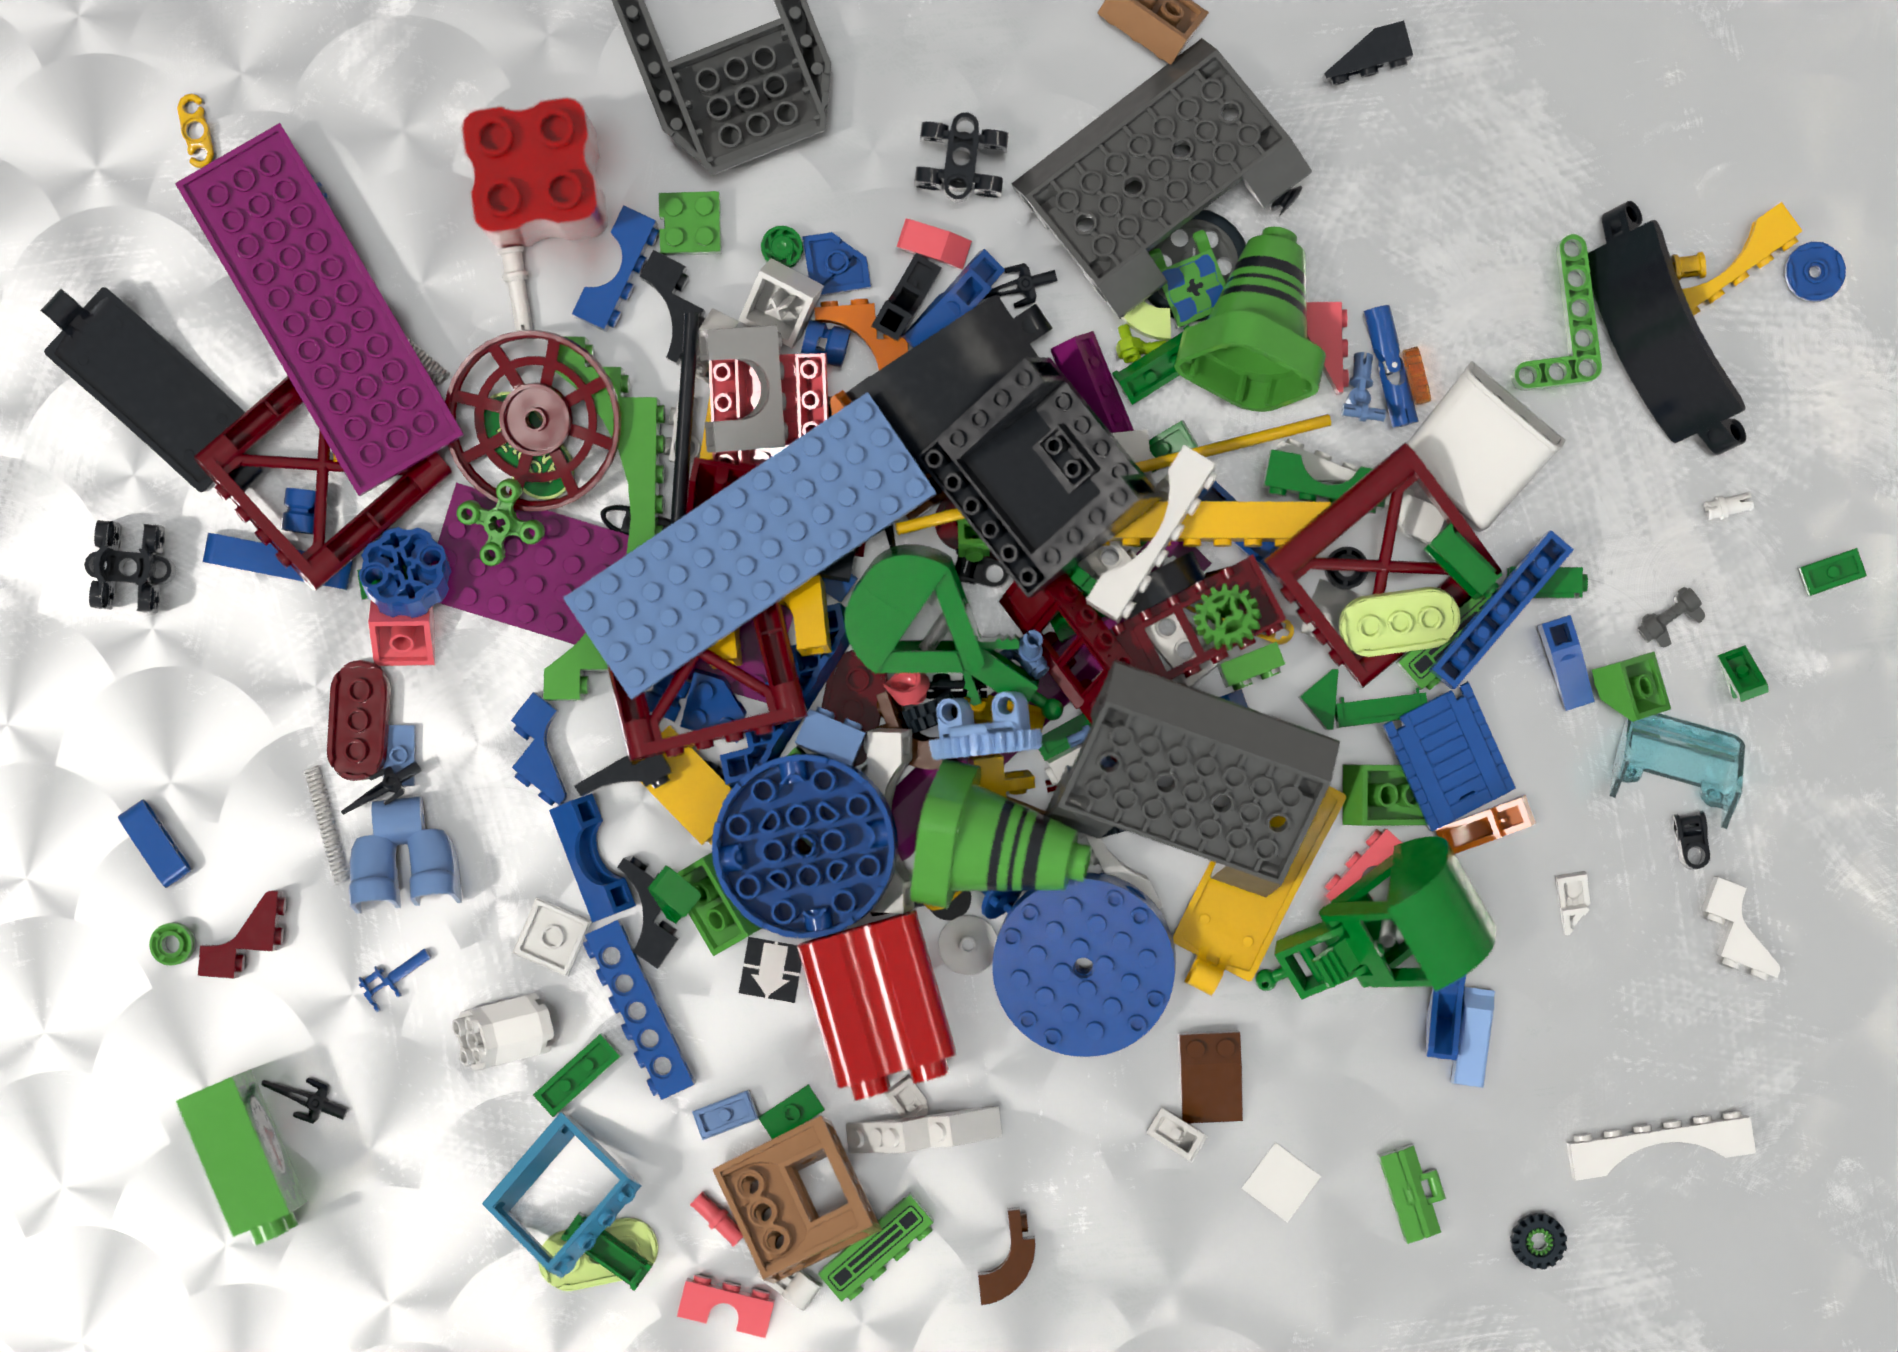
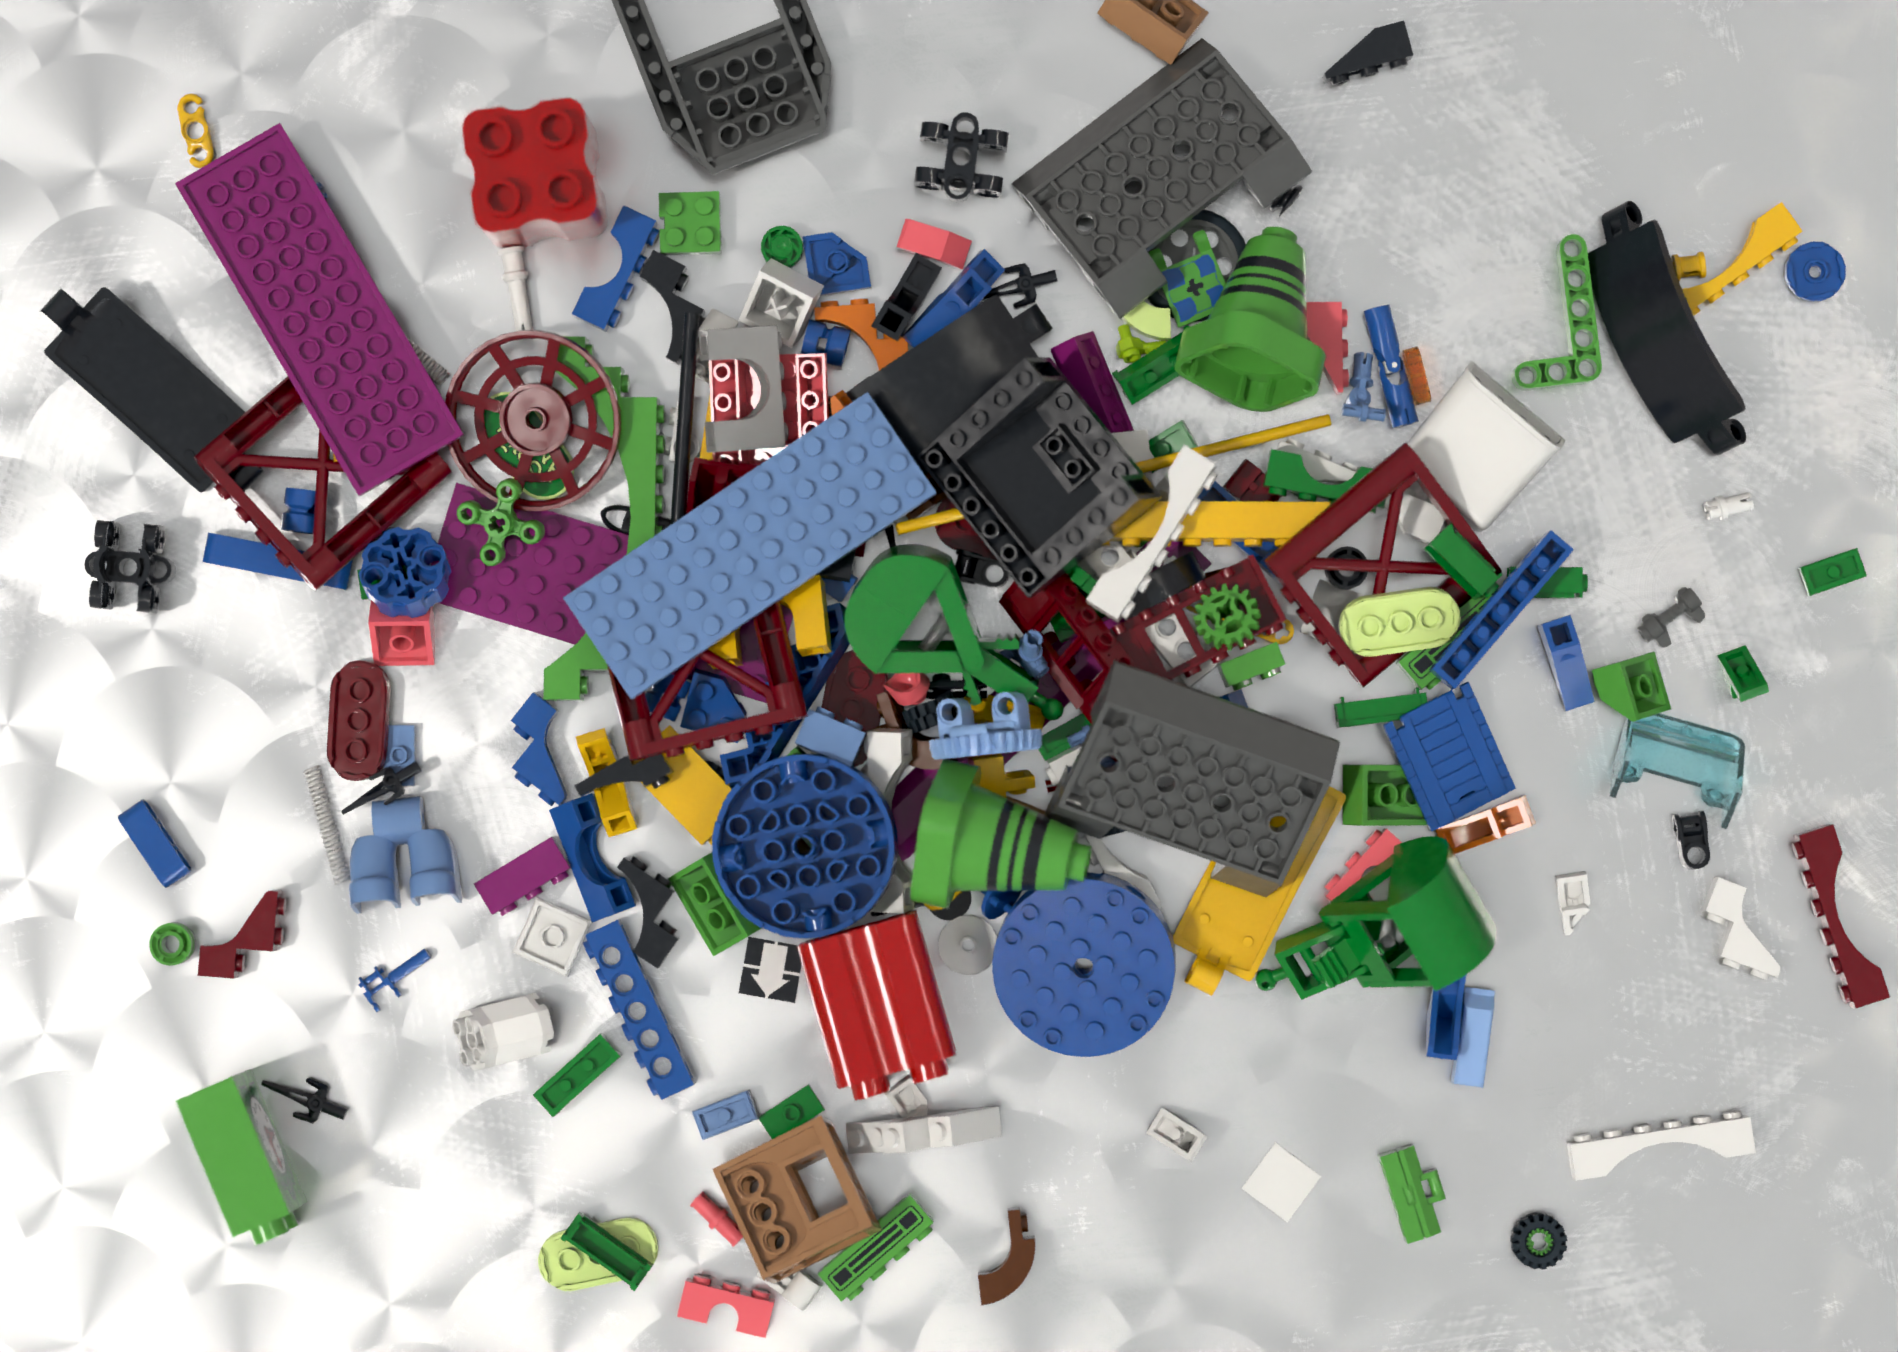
dark azure window [482,1112,641,1278] -> none
green slope [648,865,701,924] -> none
bright green brick [957,518,990,562] -> none
reddish brown slope [1178,1030,1243,1124] -> none
green slope [1298,669,1339,730] -> none
none -> magenta brick [474,837,571,916]
none -> yellow arch [576,728,637,837]
none -> dark red piece [1223,459,1282,502]
none -> dark red arch [1792,824,1890,1009]

